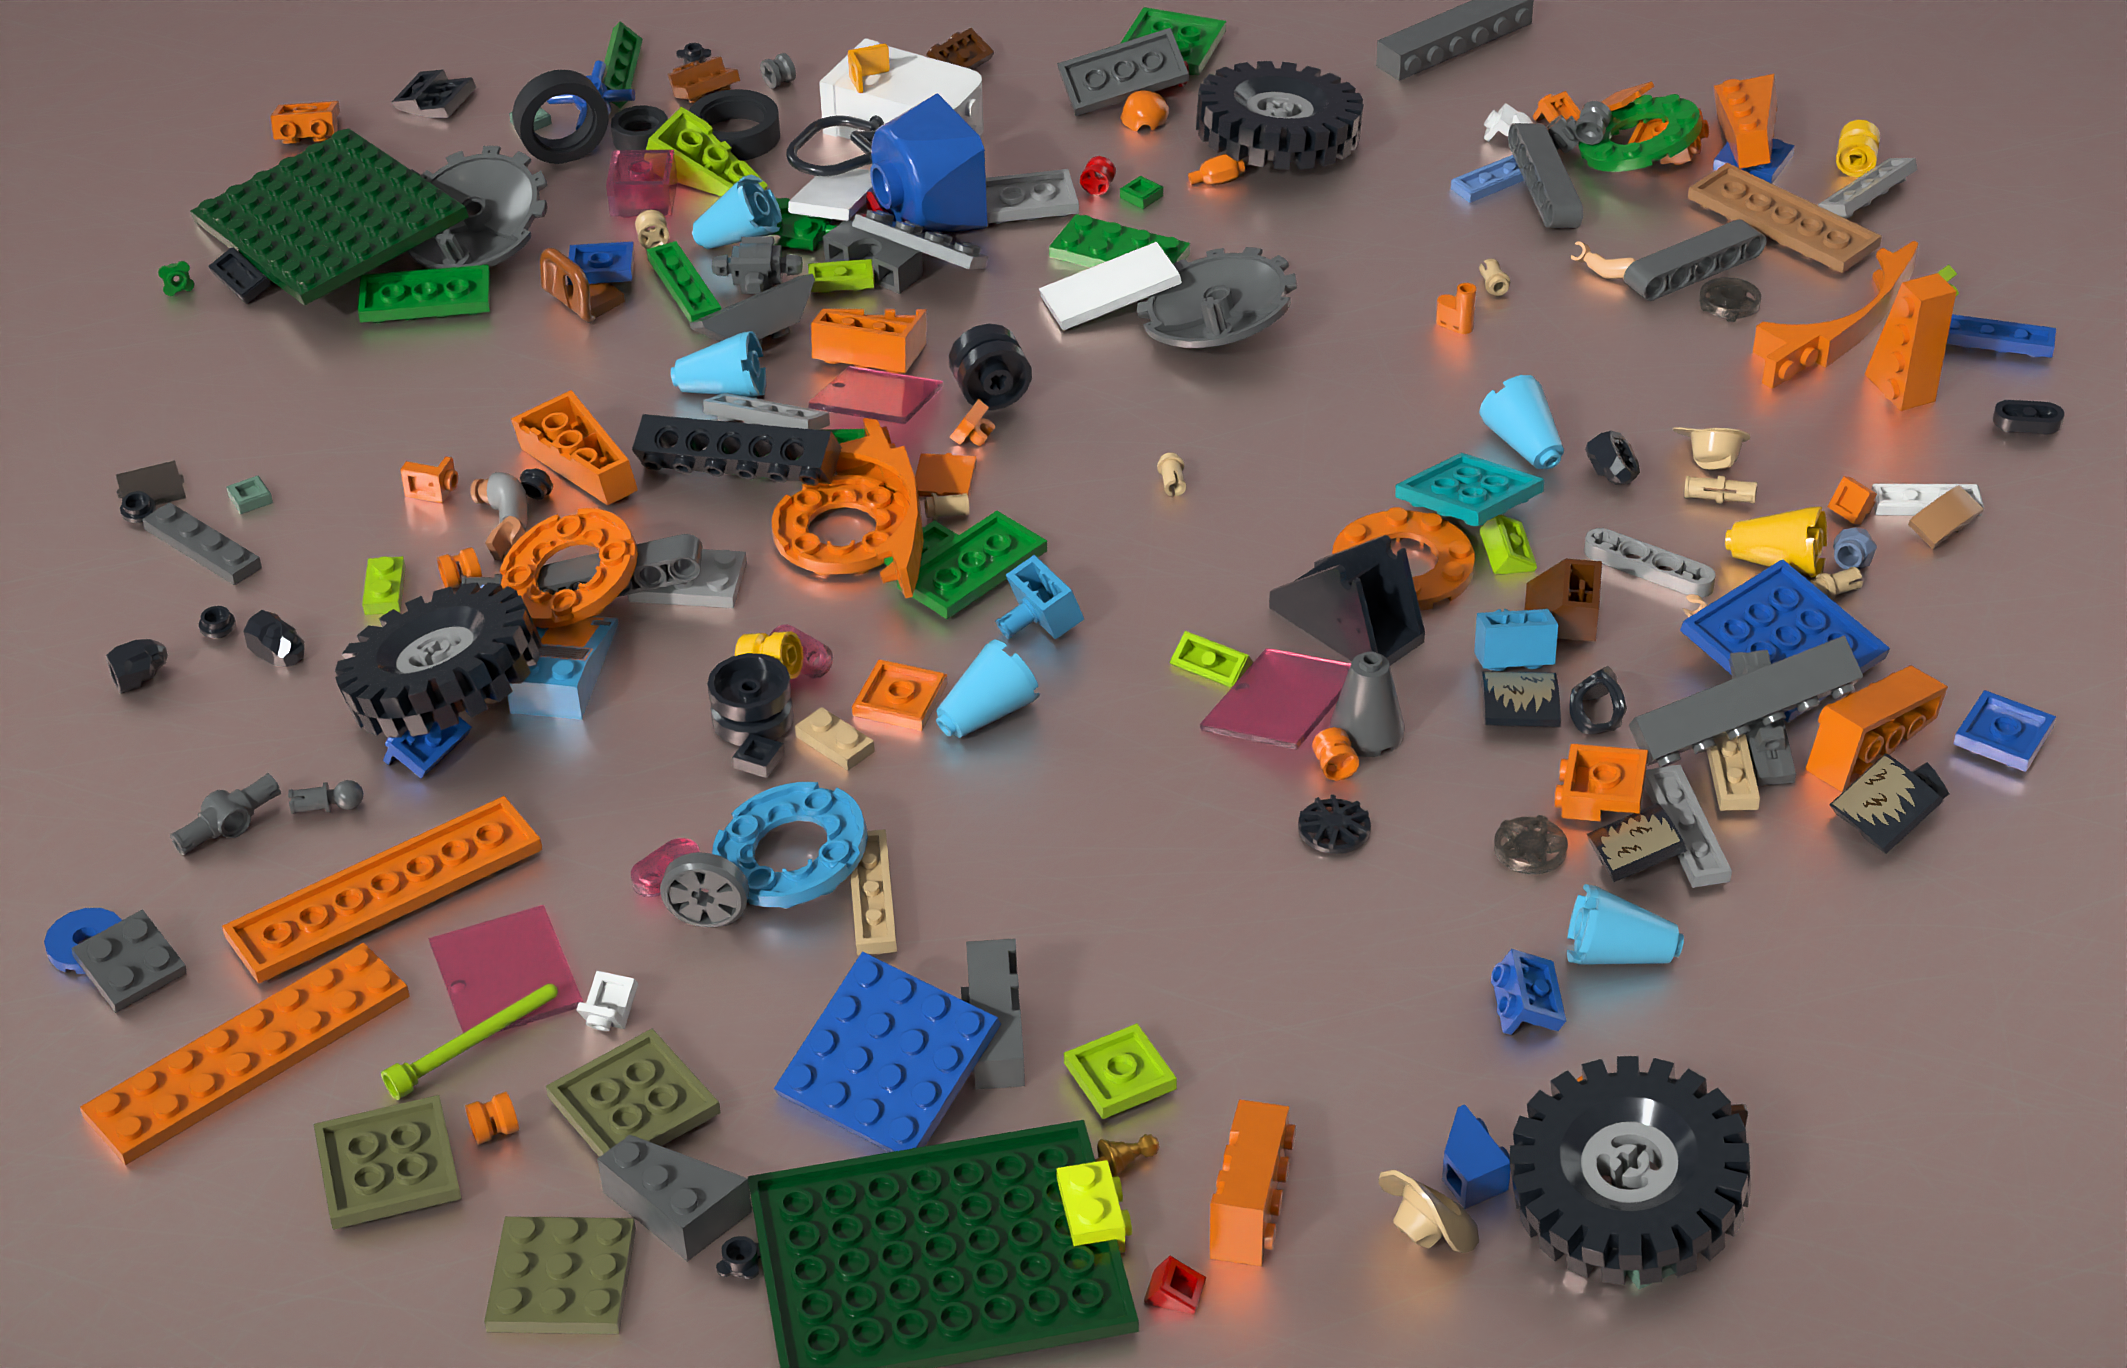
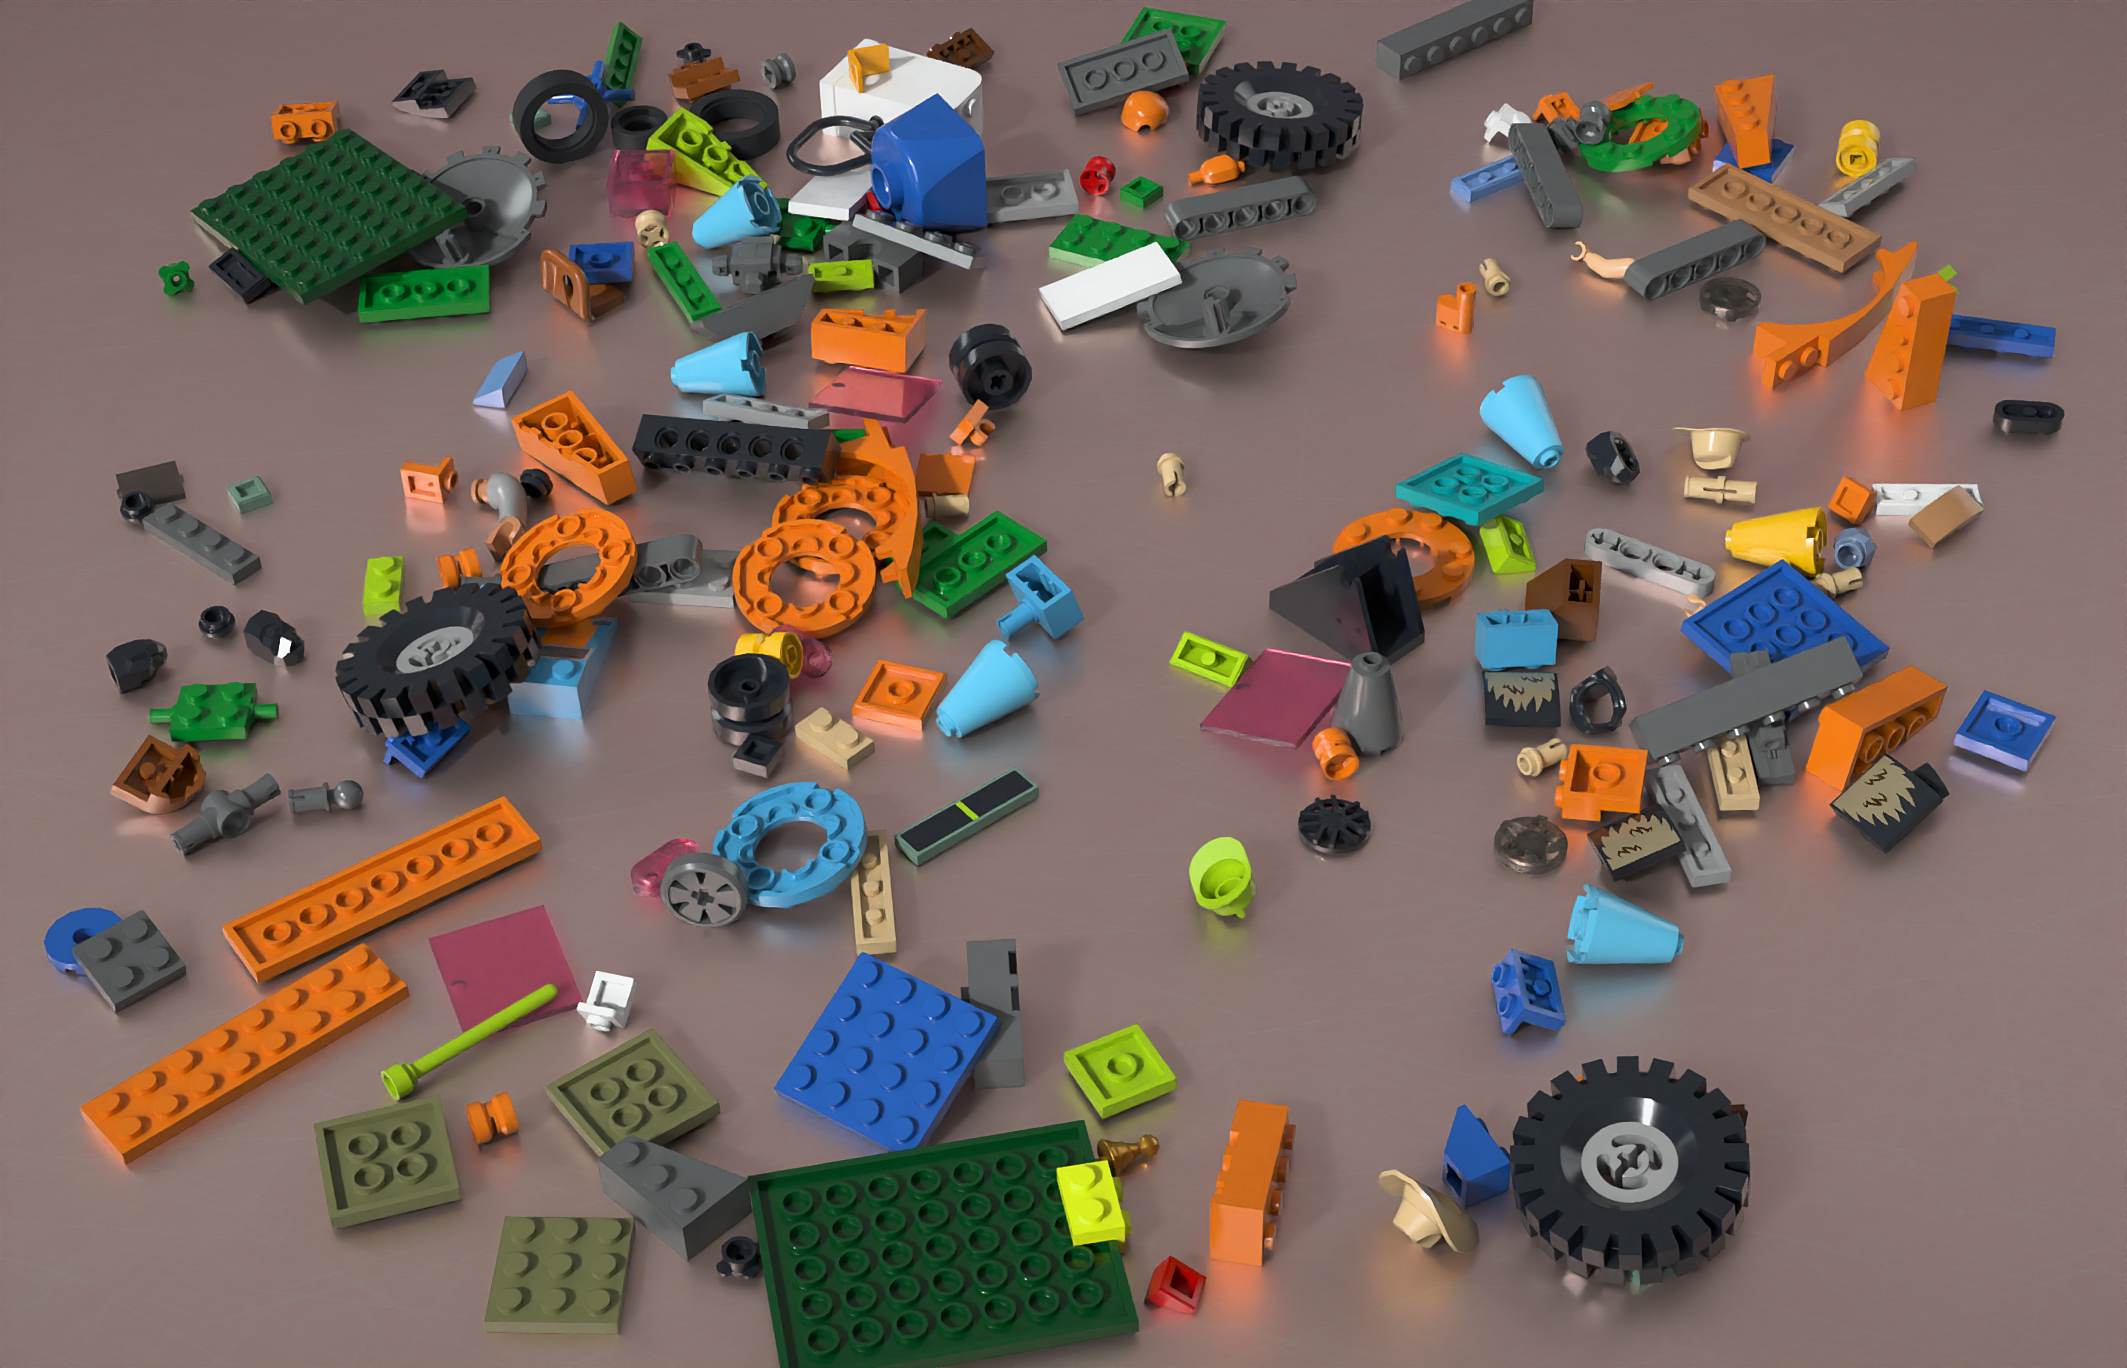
none -> dark orange slope [110,735,206,814]
none -> green plate [149,682,279,742]
none -> medium blue slope [473,351,528,409]
none -> orange plate [732,519,877,640]
none -> tile [894,767,1039,866]
none -> dark grey beam [1163,176,1318,241]
none -> lime piece [1189,837,1257,919]
none -> tan pin [1517,738,1567,776]

